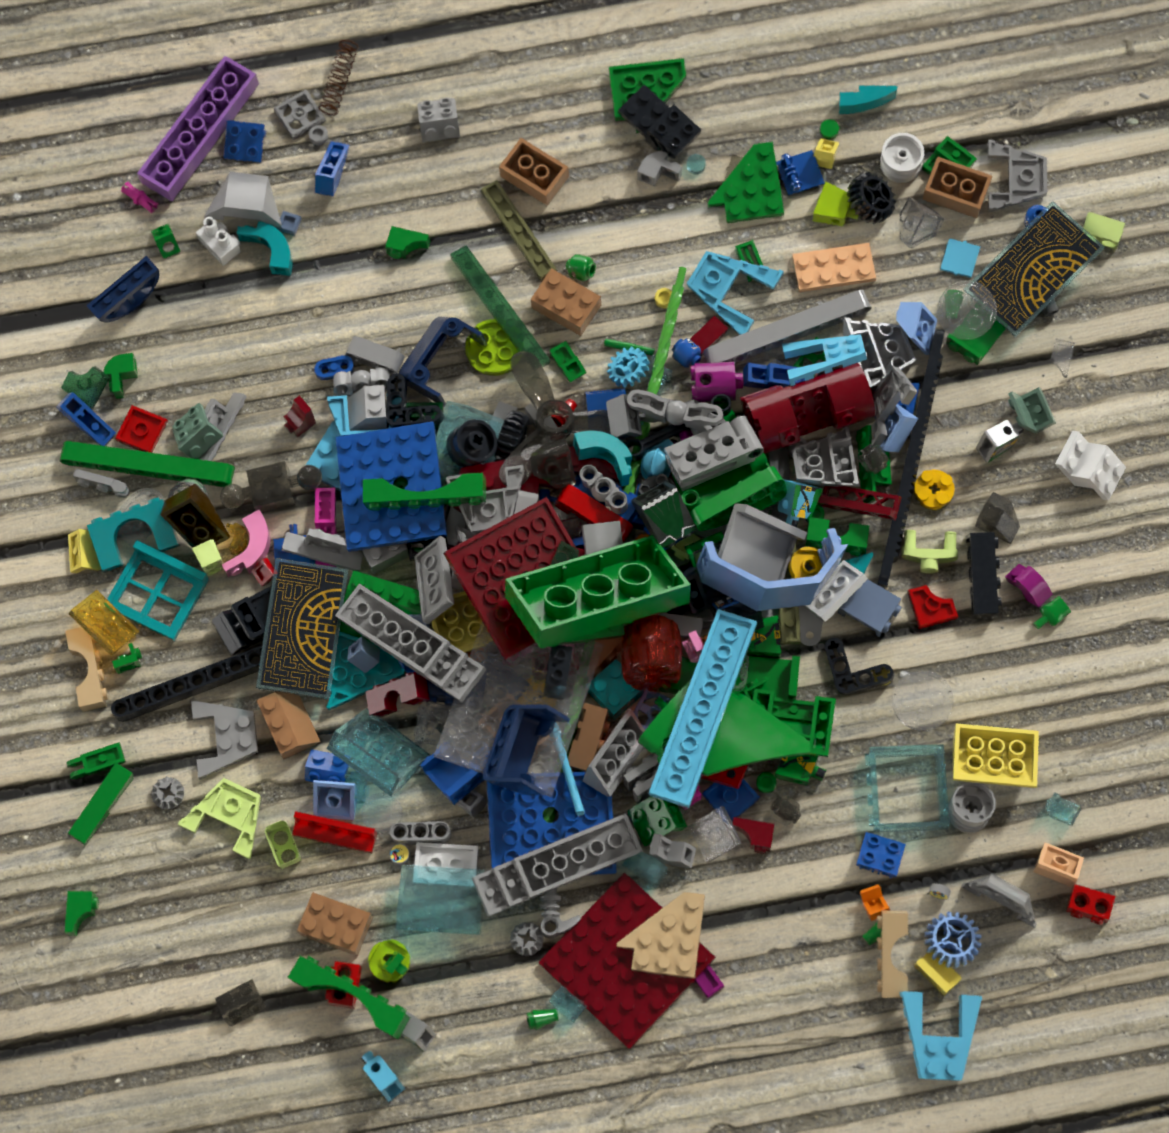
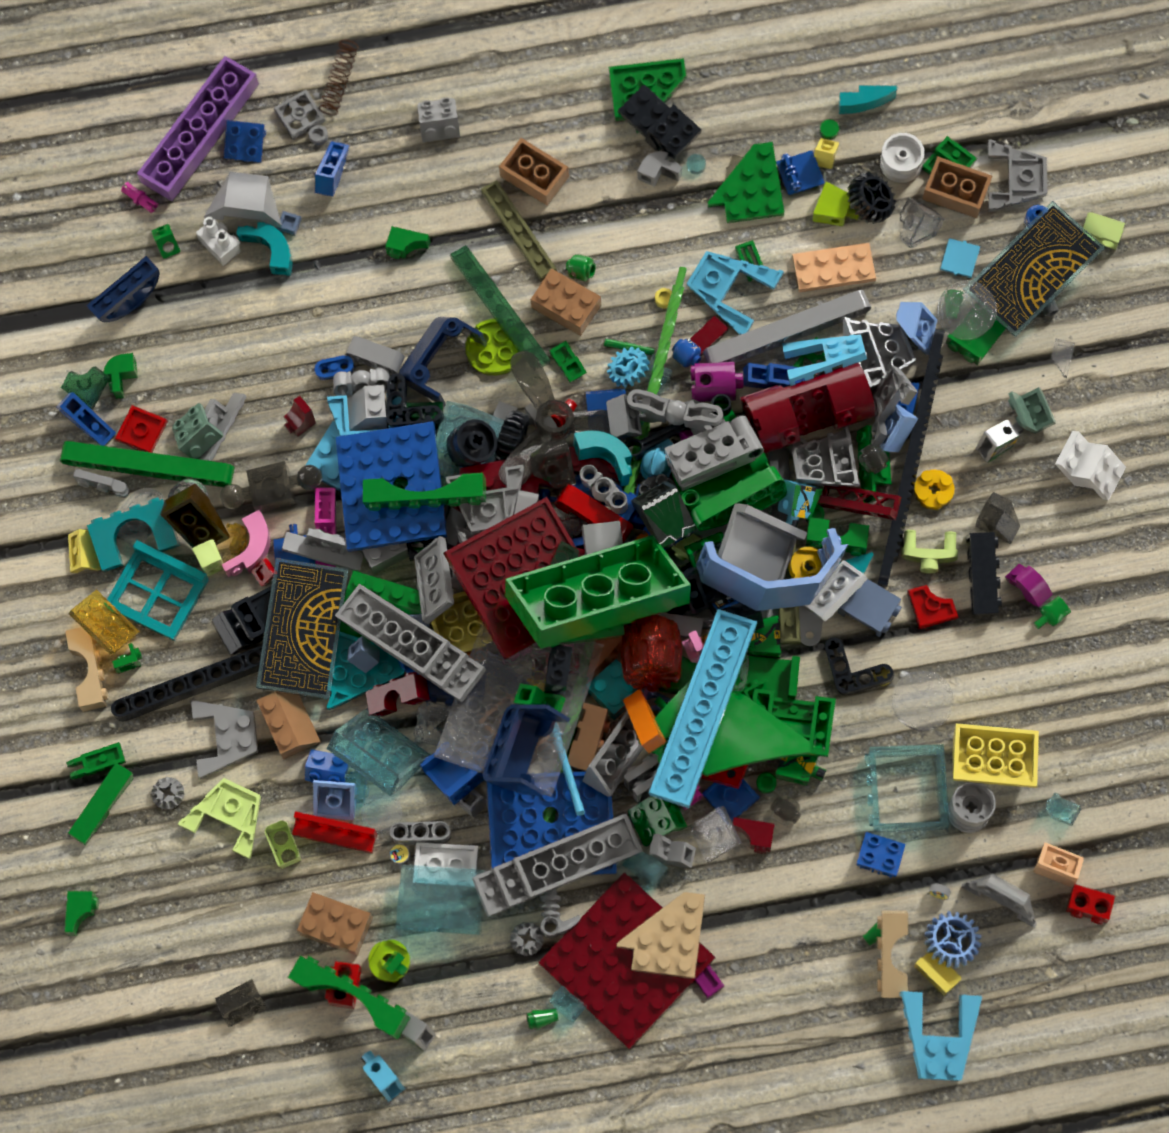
orange bracket [860,885,890,921] -> none
none -> green brick [513,684,566,712]
none -> orange slope [623,689,666,754]

